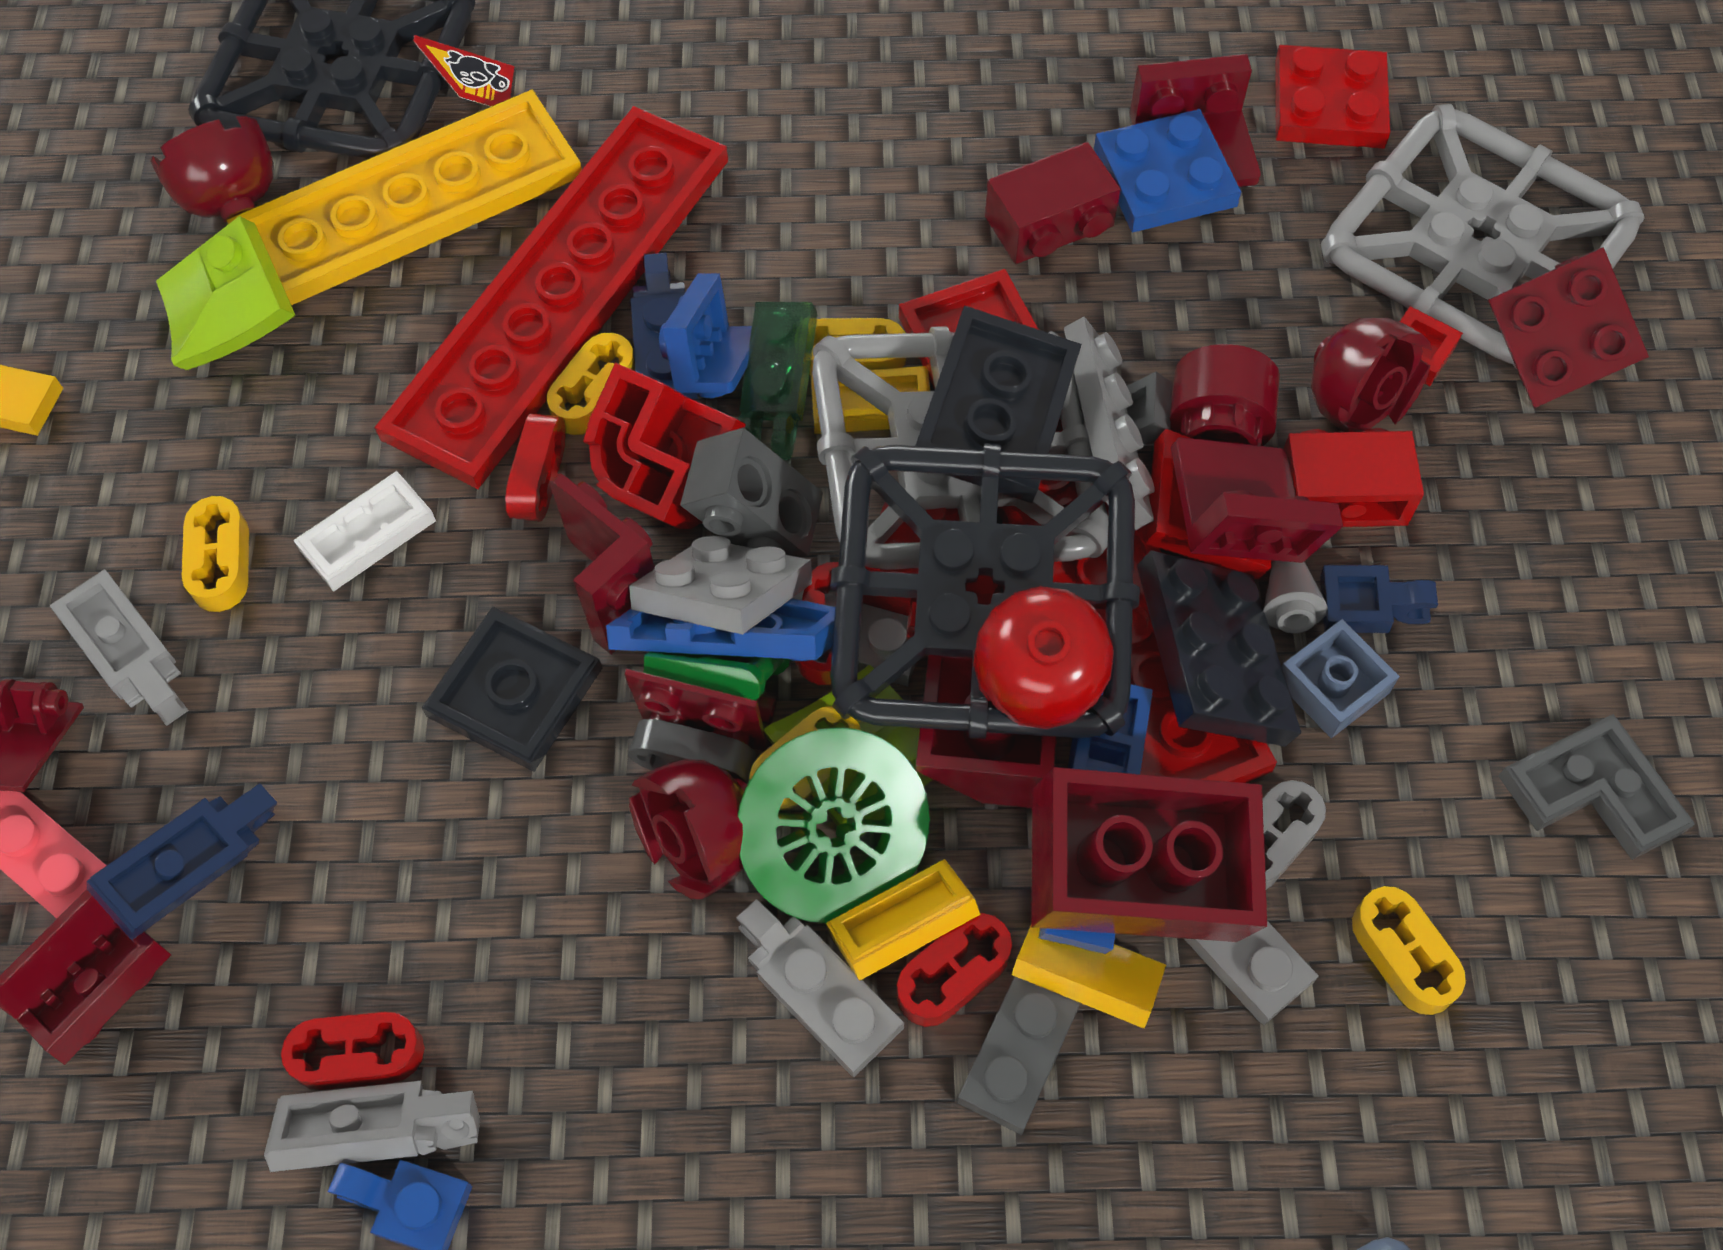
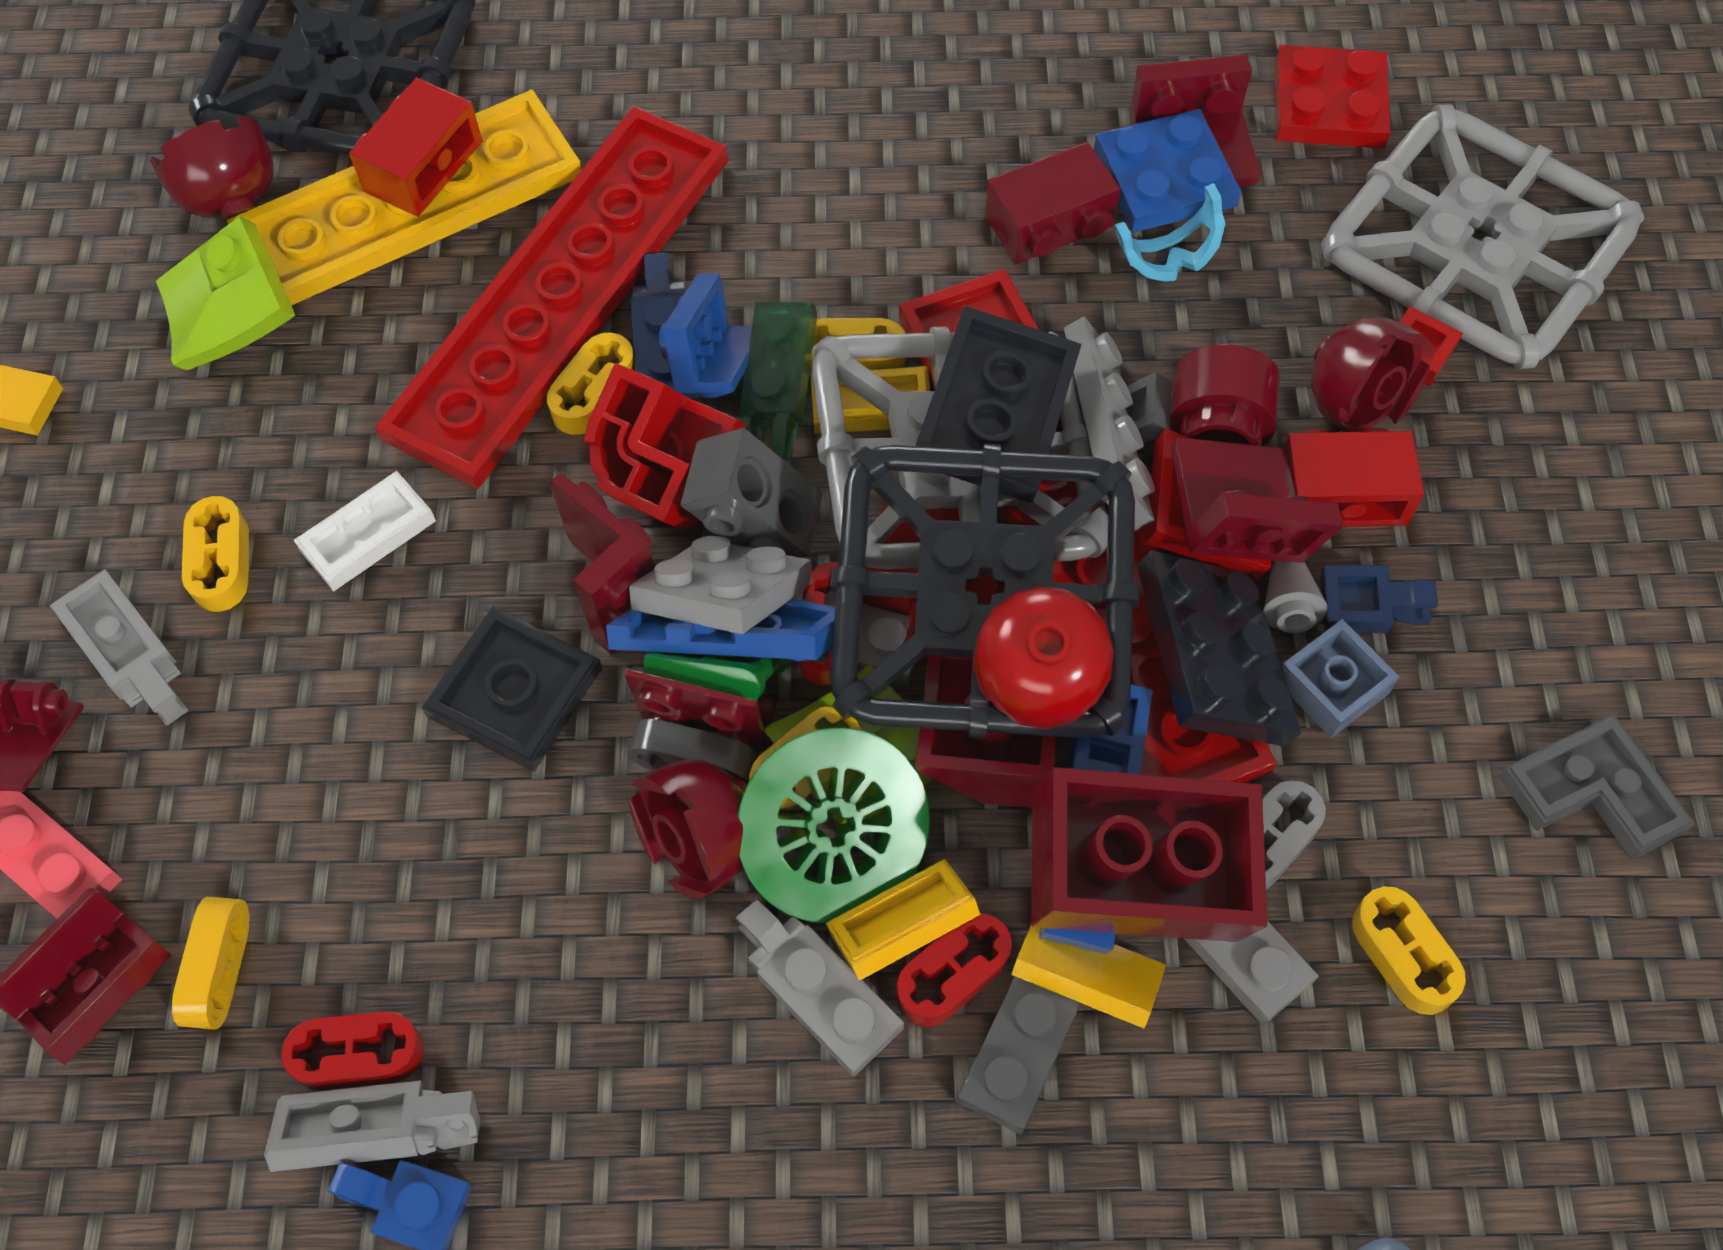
dark blue hinge [87,783,277,940] -> none
sticker [413,35,514,107] -> none
red beam [505,413,566,522] -> none
dark red hinge [1488,247,1649,408] -> none
none -> yellow beam [172,896,250,1030]
none -> red brick [349,77,483,217]
none -> medium azure helmet [1115,183,1226,282]

